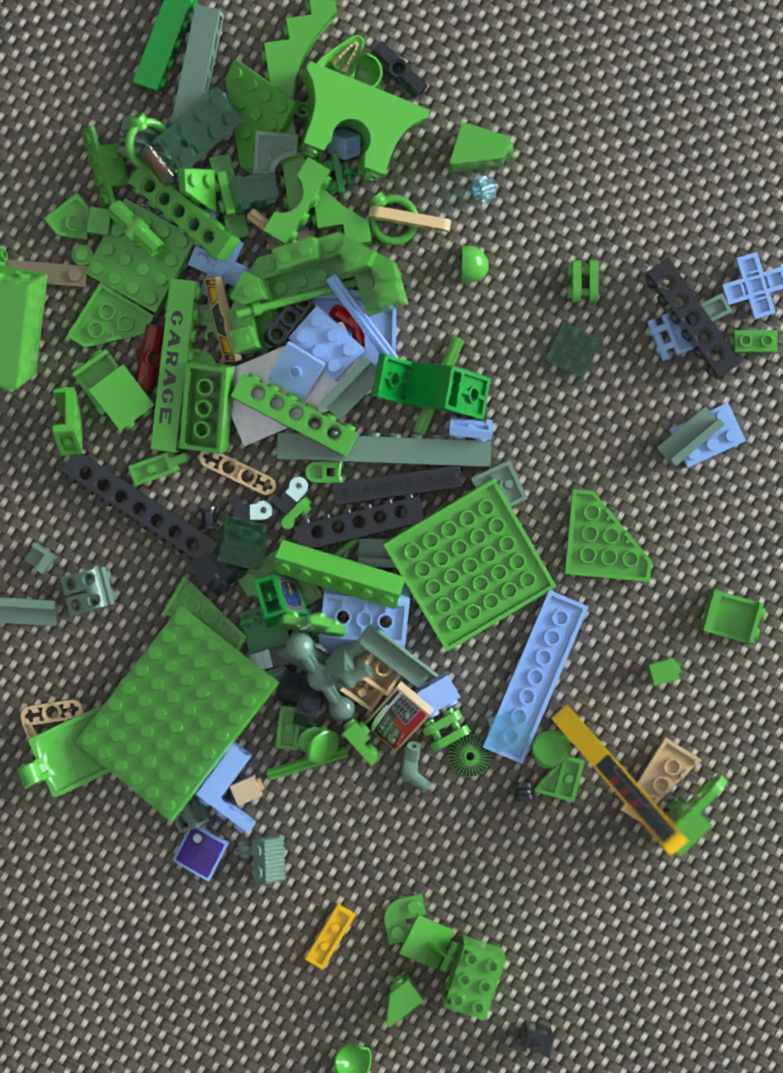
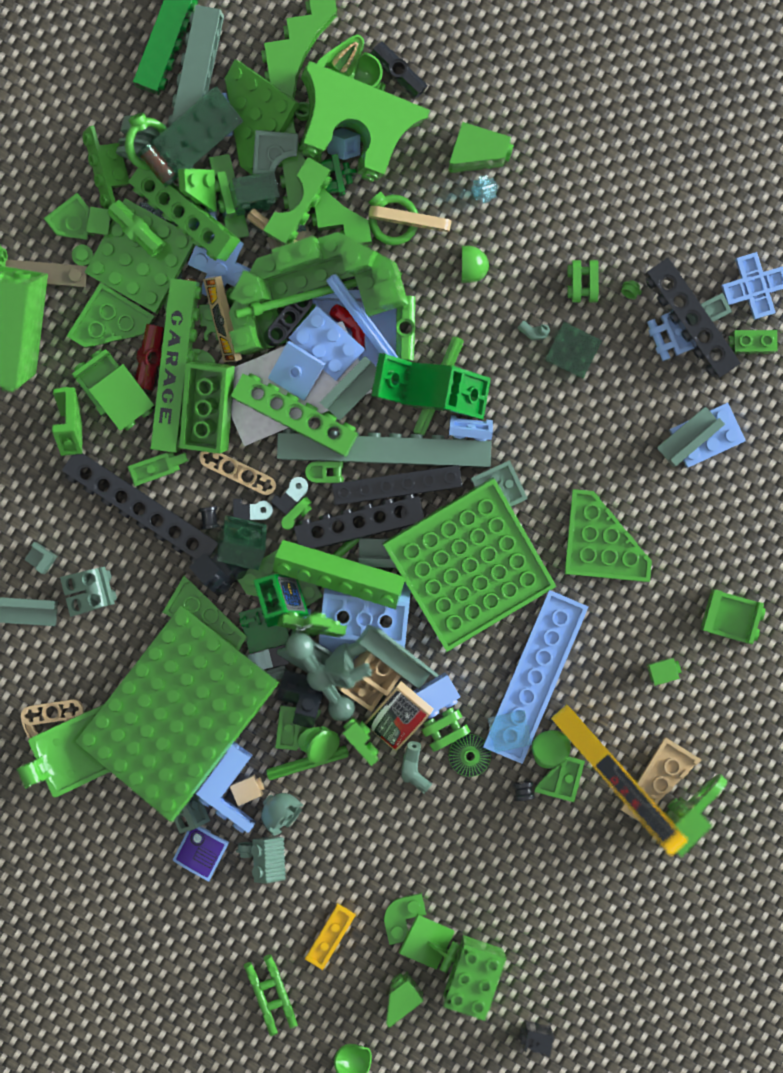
none -> bright green piece [244,954,298,1036]
none -> sand green cylinder [261,793,303,836]
none -> bright green piece [396,296,416,361]
none -> sand green arm [517,320,550,340]
none -> bright green plate [621,280,642,299]

